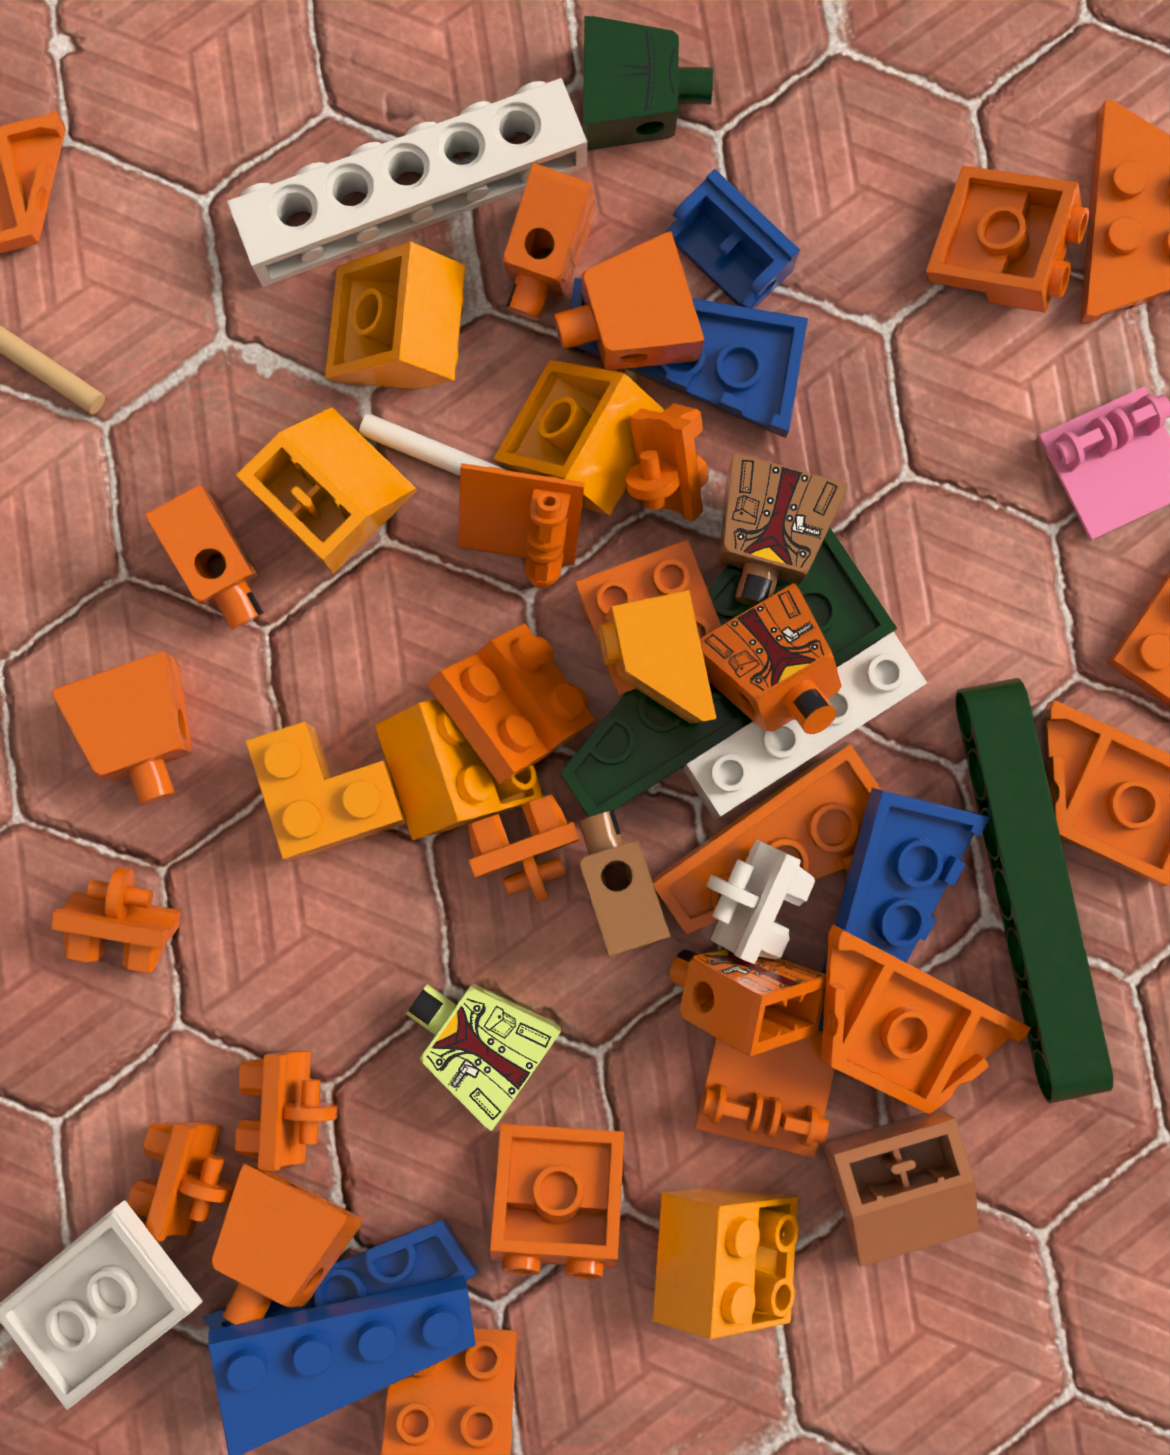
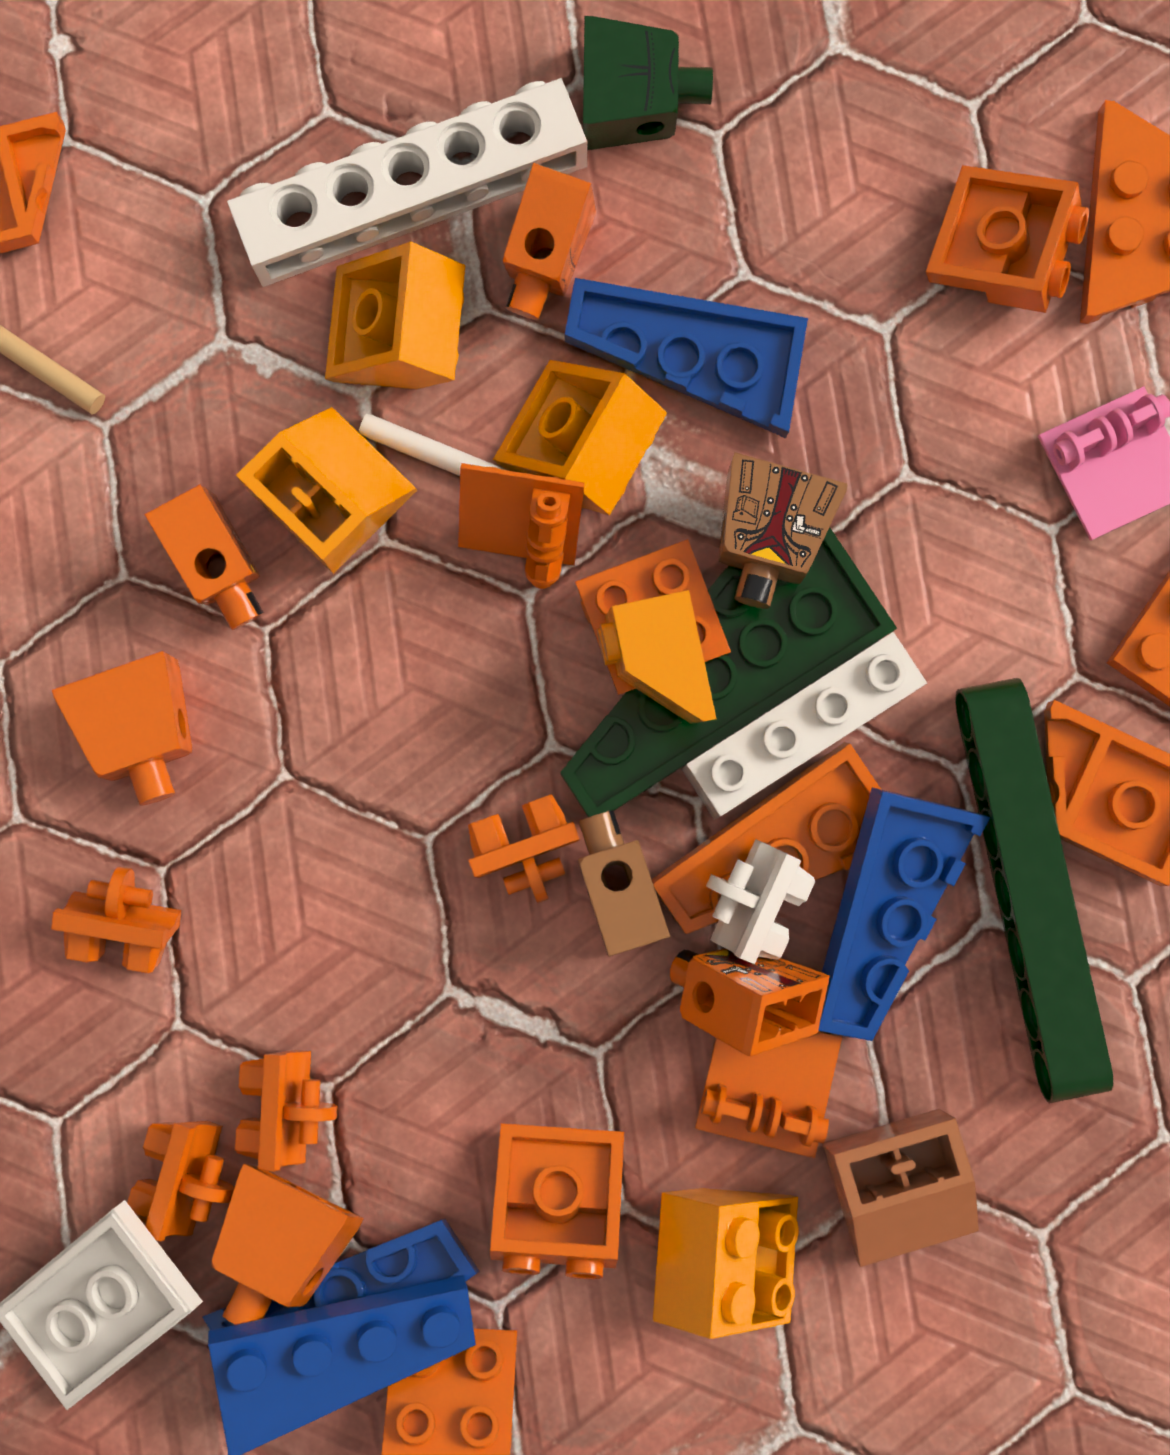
light orange brick [246,721,407,861] -> none
light orange slope [375,699,544,841] -> none
yellowish green torso [406,984,561,1131] -> none
orange plate [427,623,596,785] -> none
orange torso [554,231,704,370] -> none
orange hips [626,403,709,521] -> none
blue hinge [666,169,800,309] -> none
orange torso [700,583,842,734] -> none
orange wing [821,925,1031,1115] -> none

